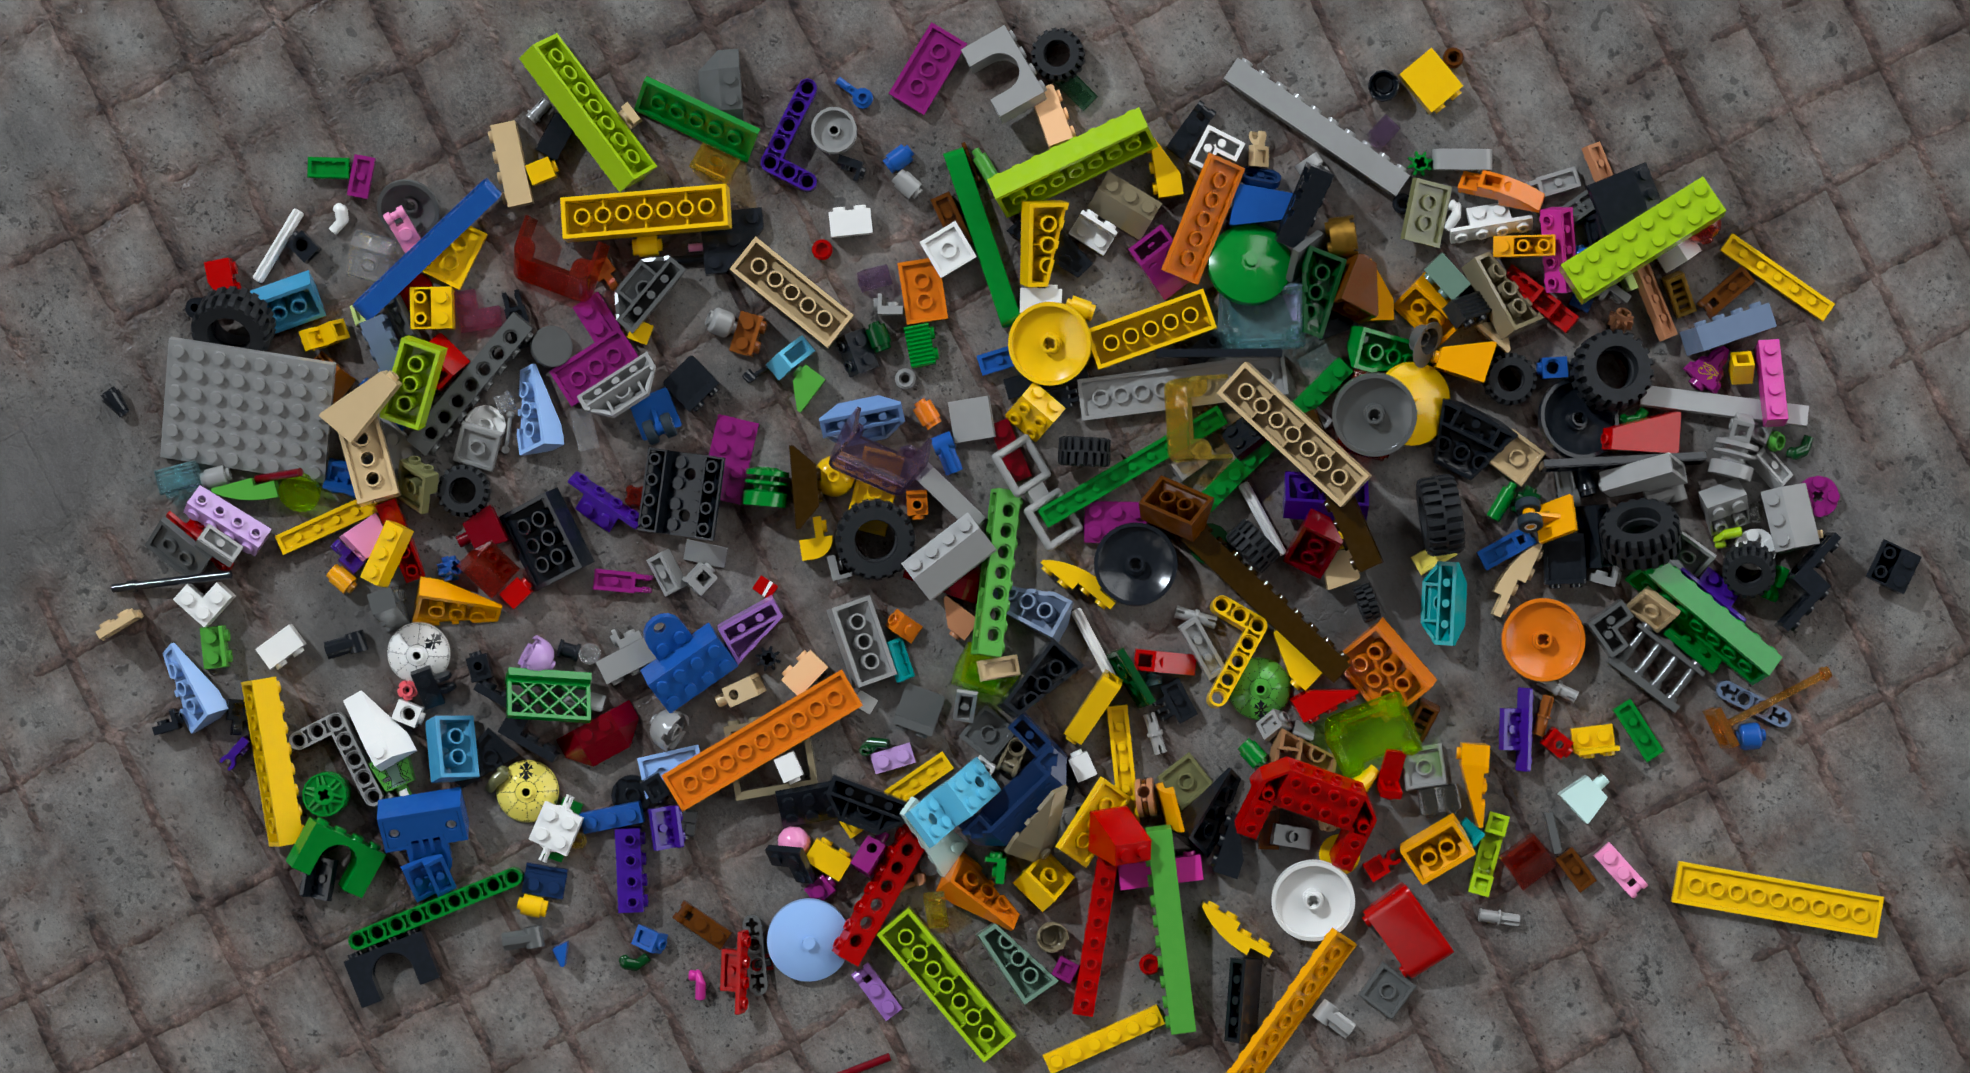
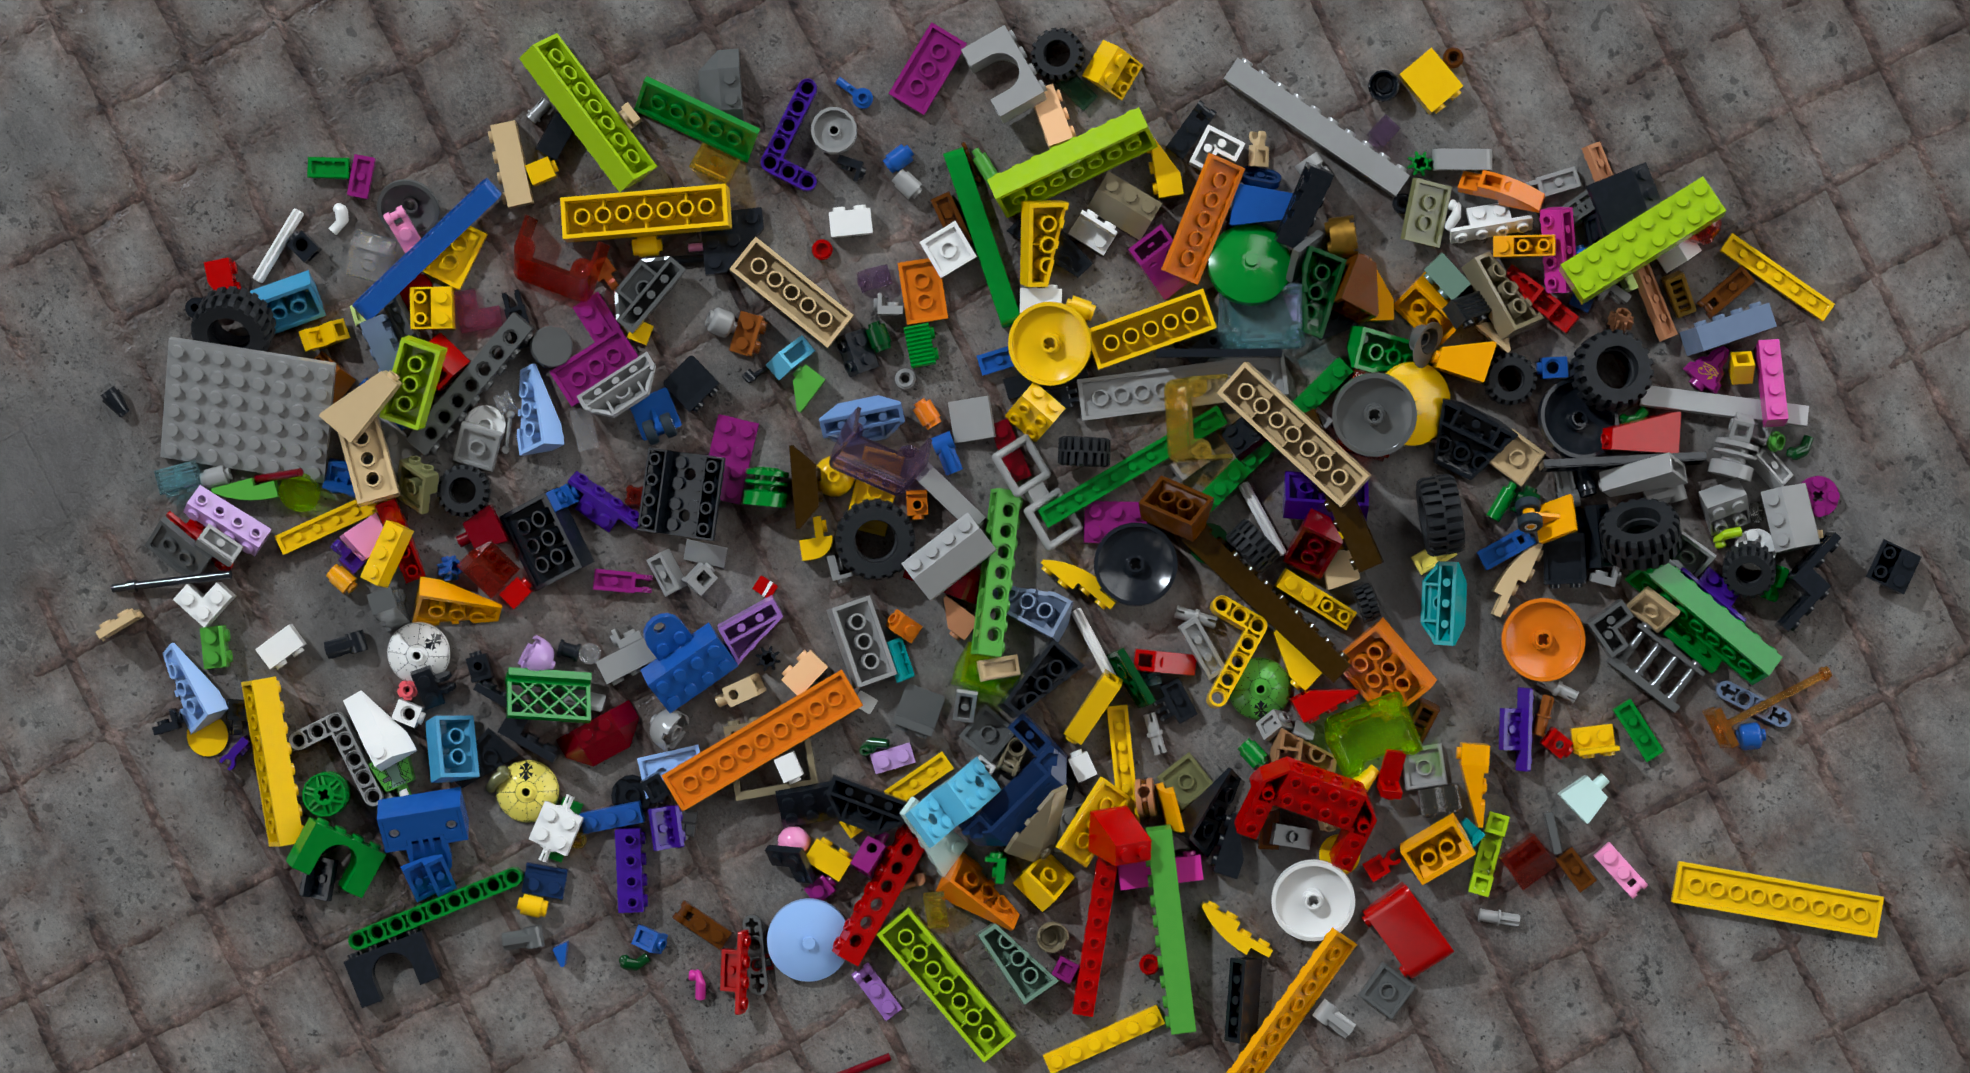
none -> yellow piece [187,719,229,756]
none -> blue slope [546,483,581,512]
none -> yellow slope [1082,40,1143,101]
none -> yellow slope [1274,568,1357,630]

